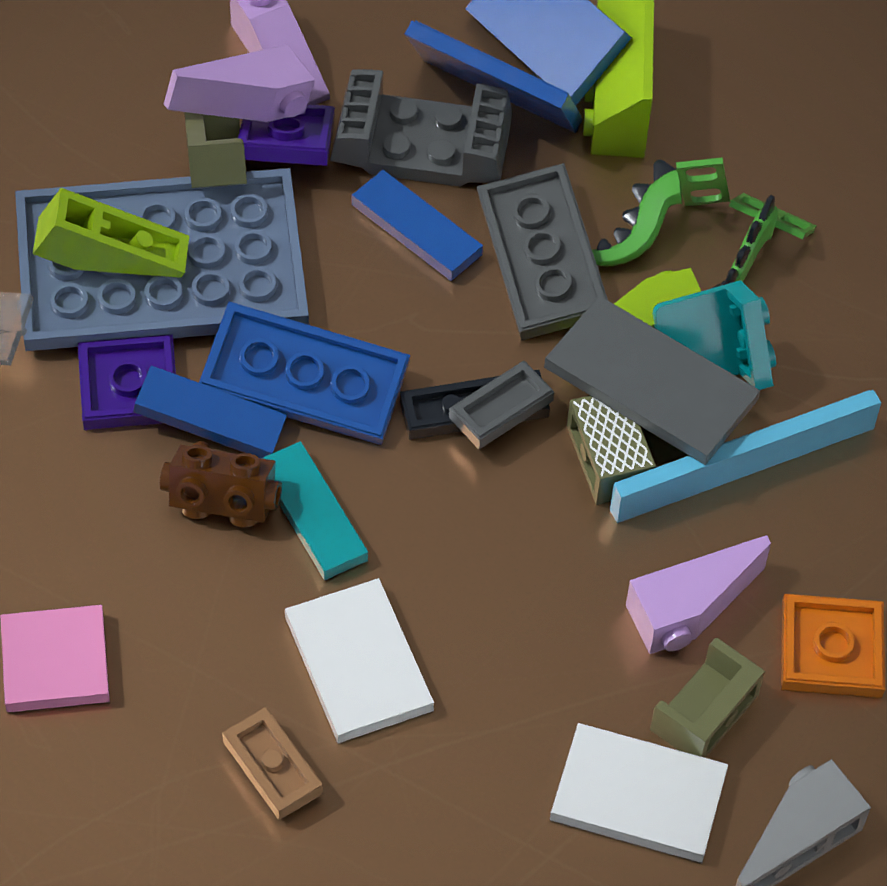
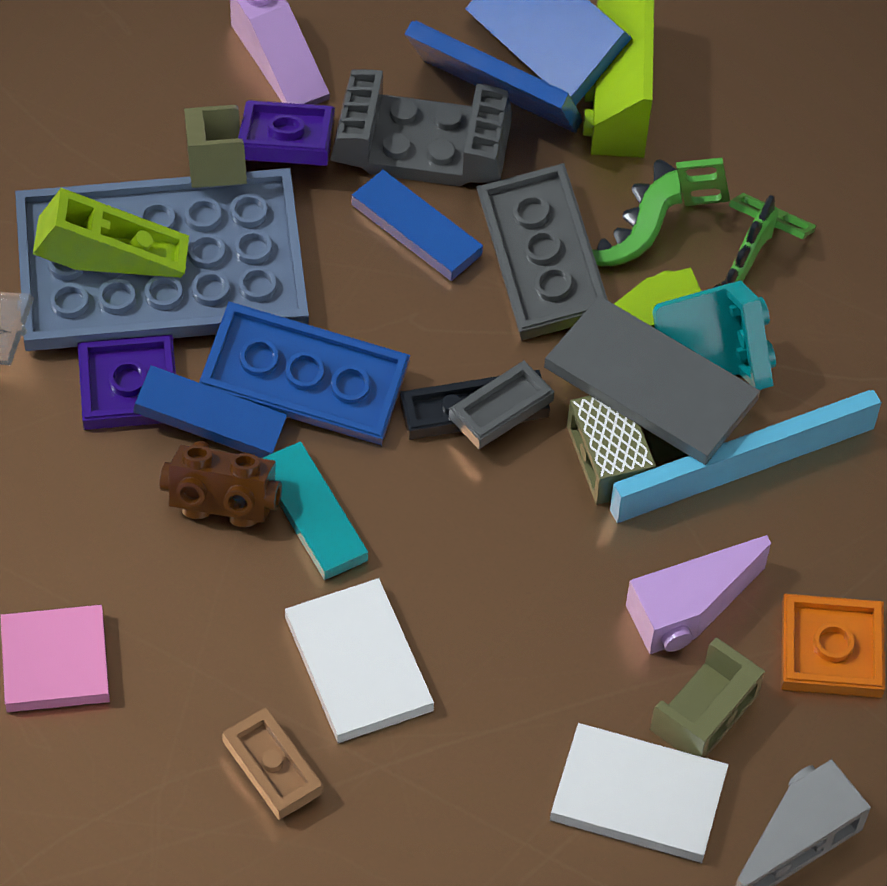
lavender slope [164,45,315,122] -> none

